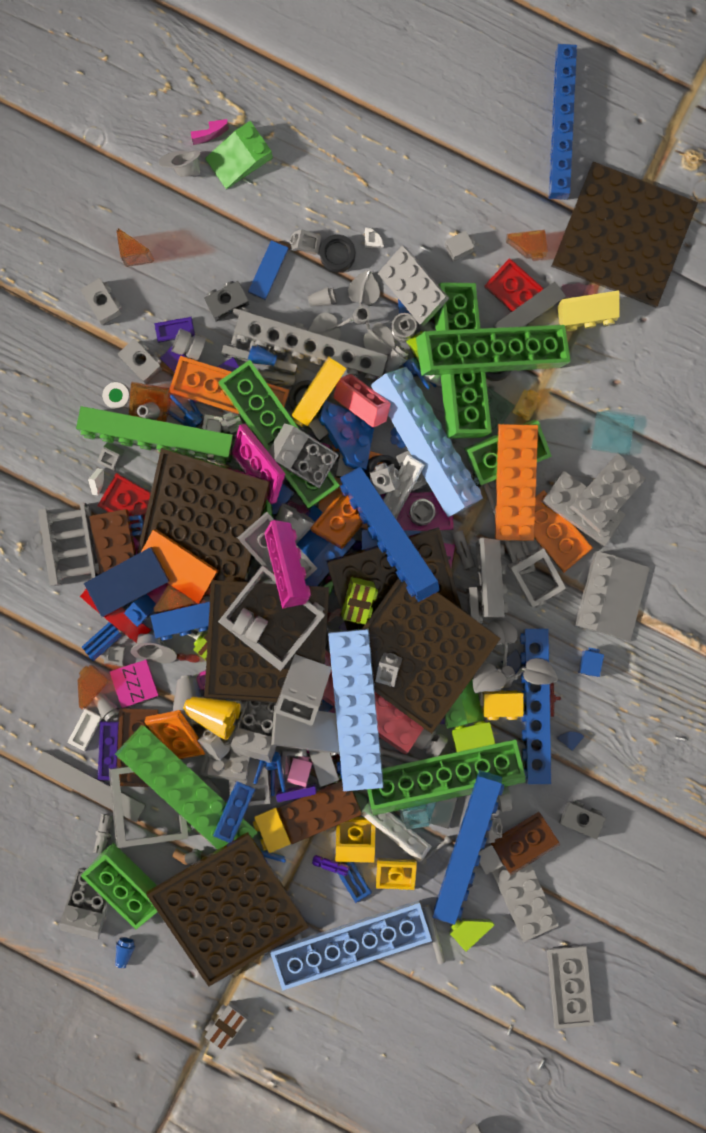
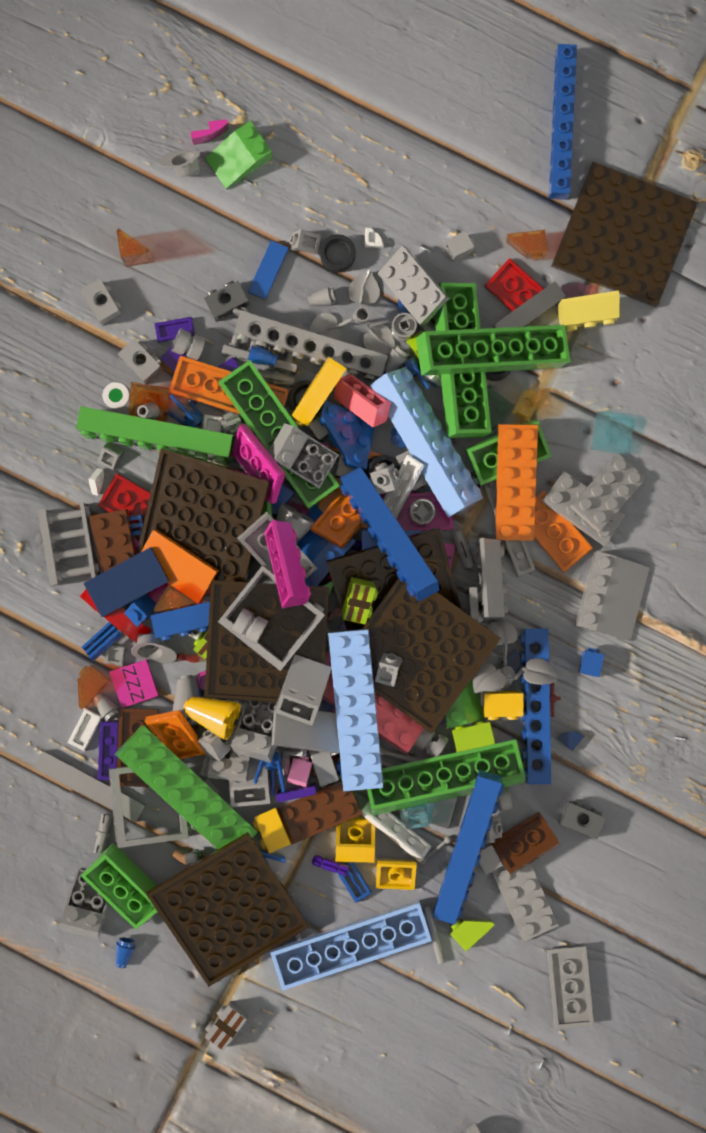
blue tile [213,781,255,843] -> none
light grey window [507,547,566,608] -> none

